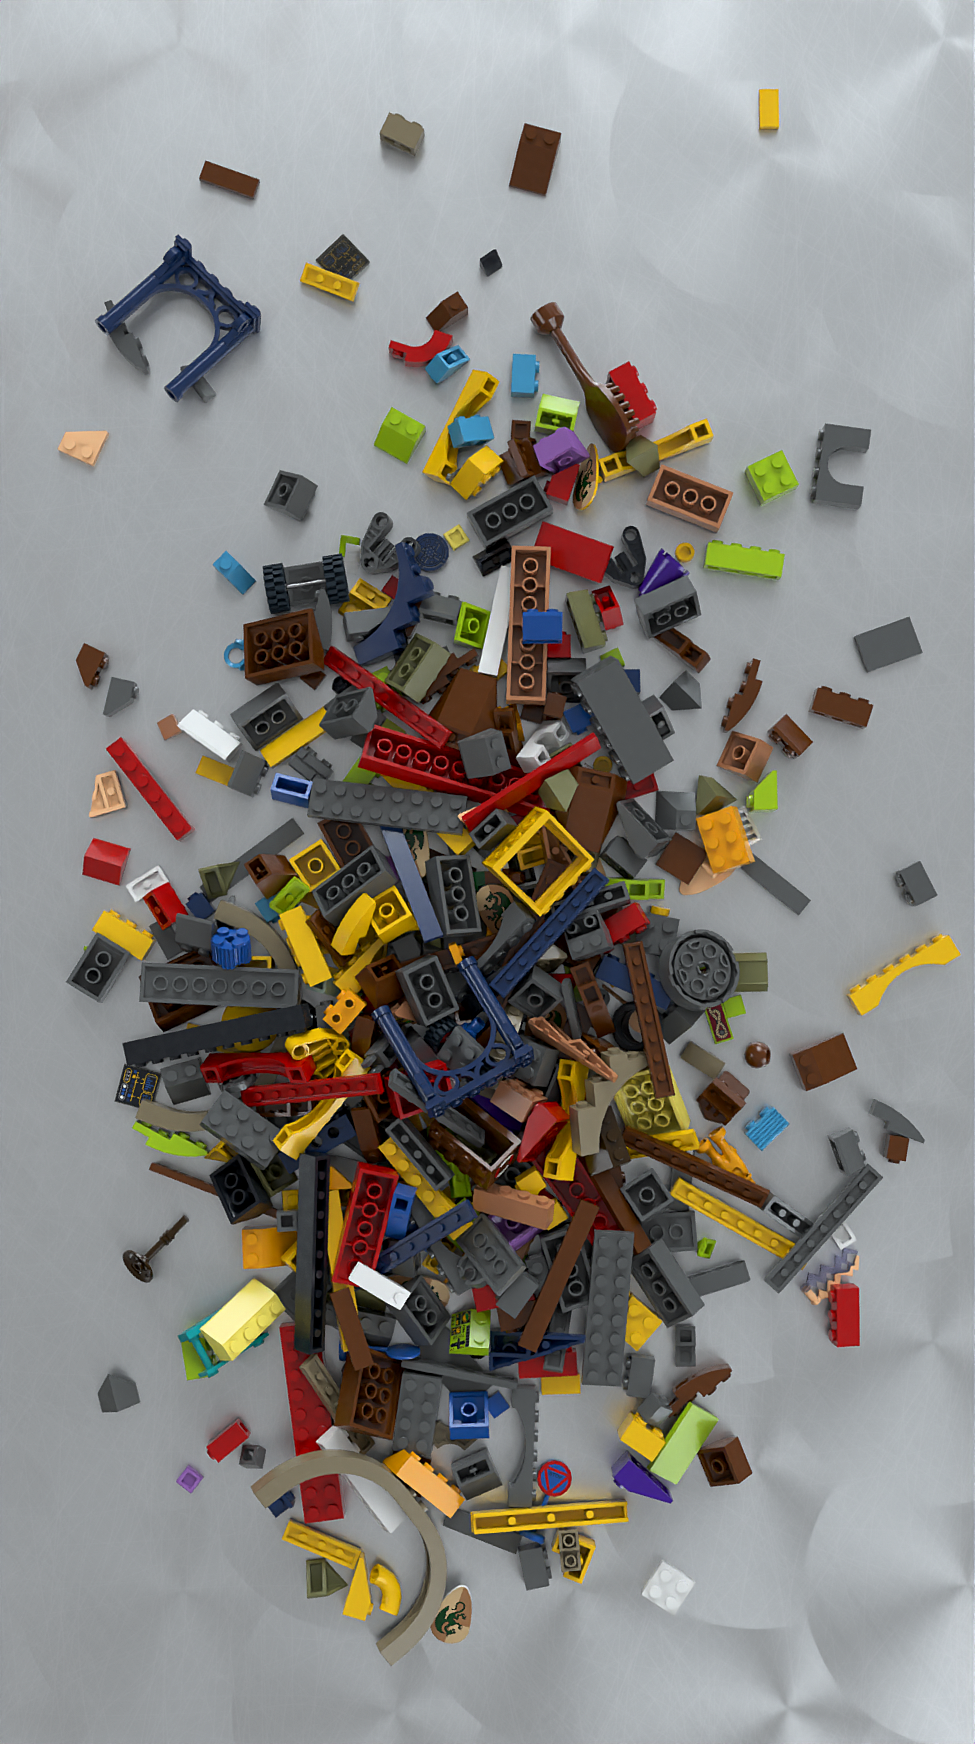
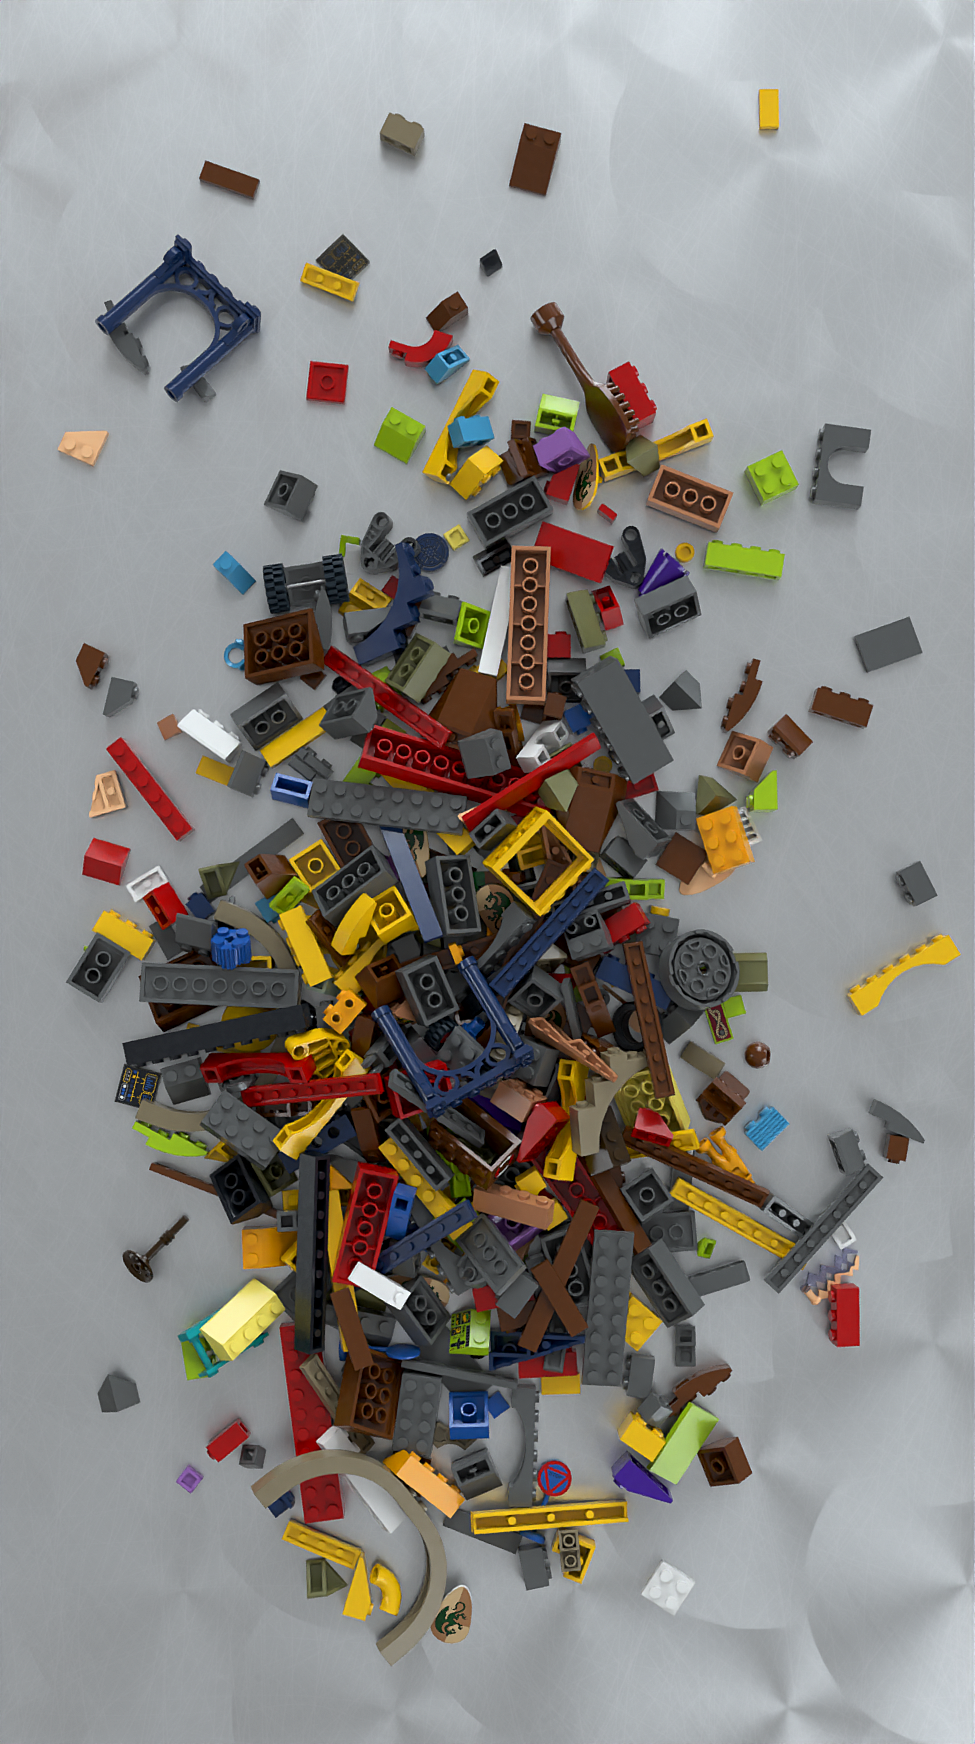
dark azure brick [511,354,540,398] -> none
blue slope [523,609,563,644] -> none
reddish brown slope [653,628,711,673] -> none
dark grey tile [739,853,811,915] -> none
reddish brown slope [789,1033,857,1091] -> none
none -> red tile [306,361,349,404]
none -> reddish brown tile [531,1259,589,1337]
none -> red tile [597,503,617,524]
none -> red slope [631,1107,673,1147]

